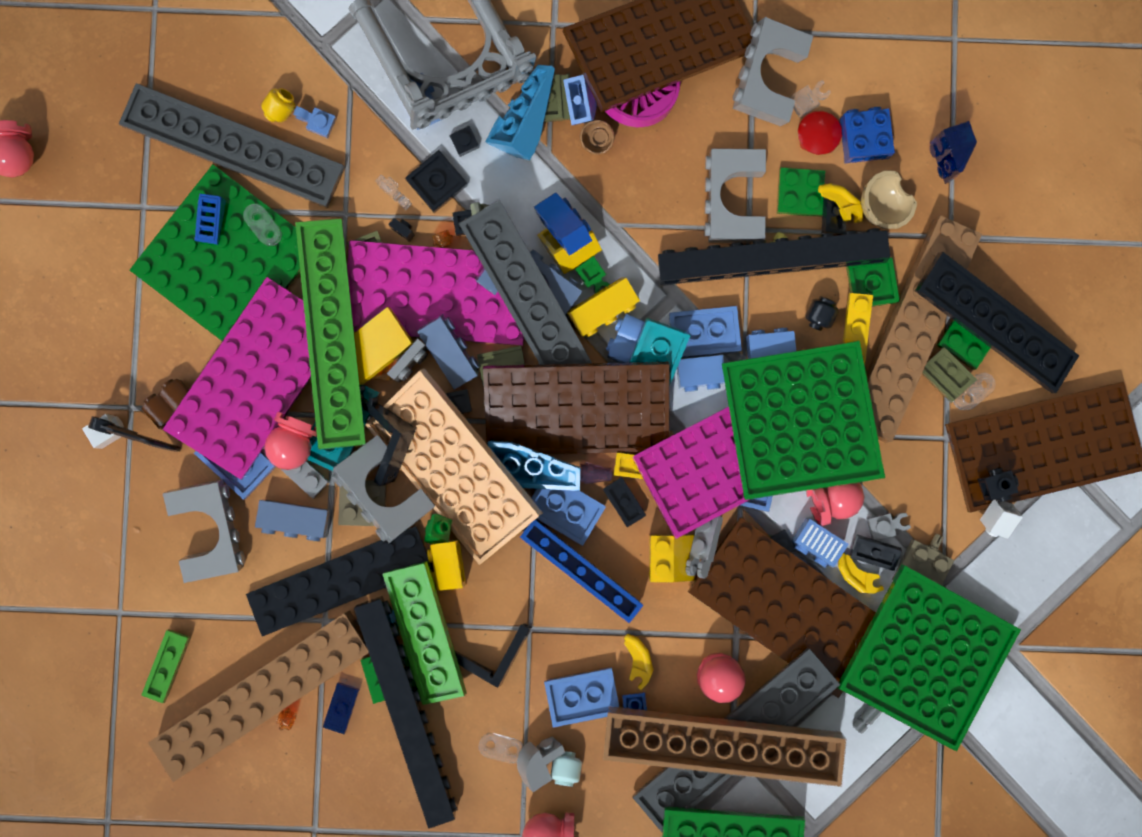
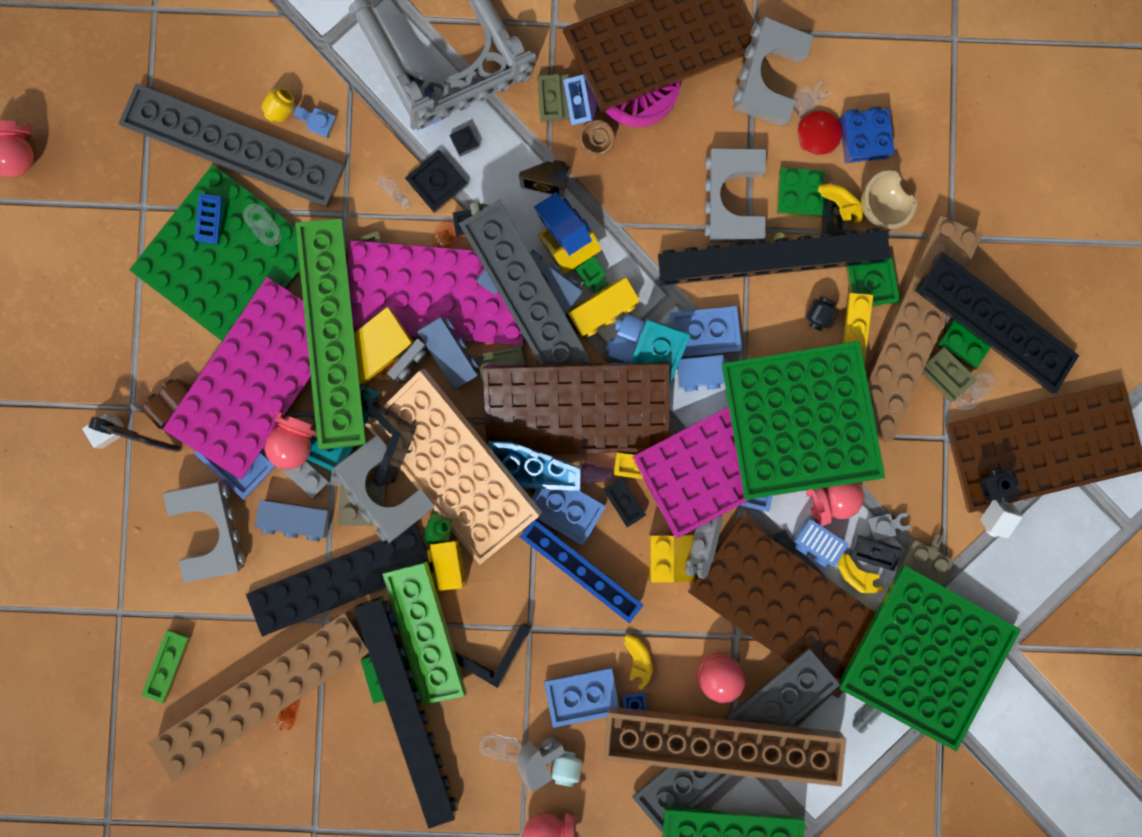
clear blue plate [322,682,360,734] -> none
black plate [388,218,415,242] -> none
black plate [446,389,473,414] -> none
dark azure wedge [485,65,555,160] -> none
medium blue brick [746,328,796,359] -> none
clear blue slope [930,121,977,184] -> none
none -> dark brown slope [519,160,570,198]

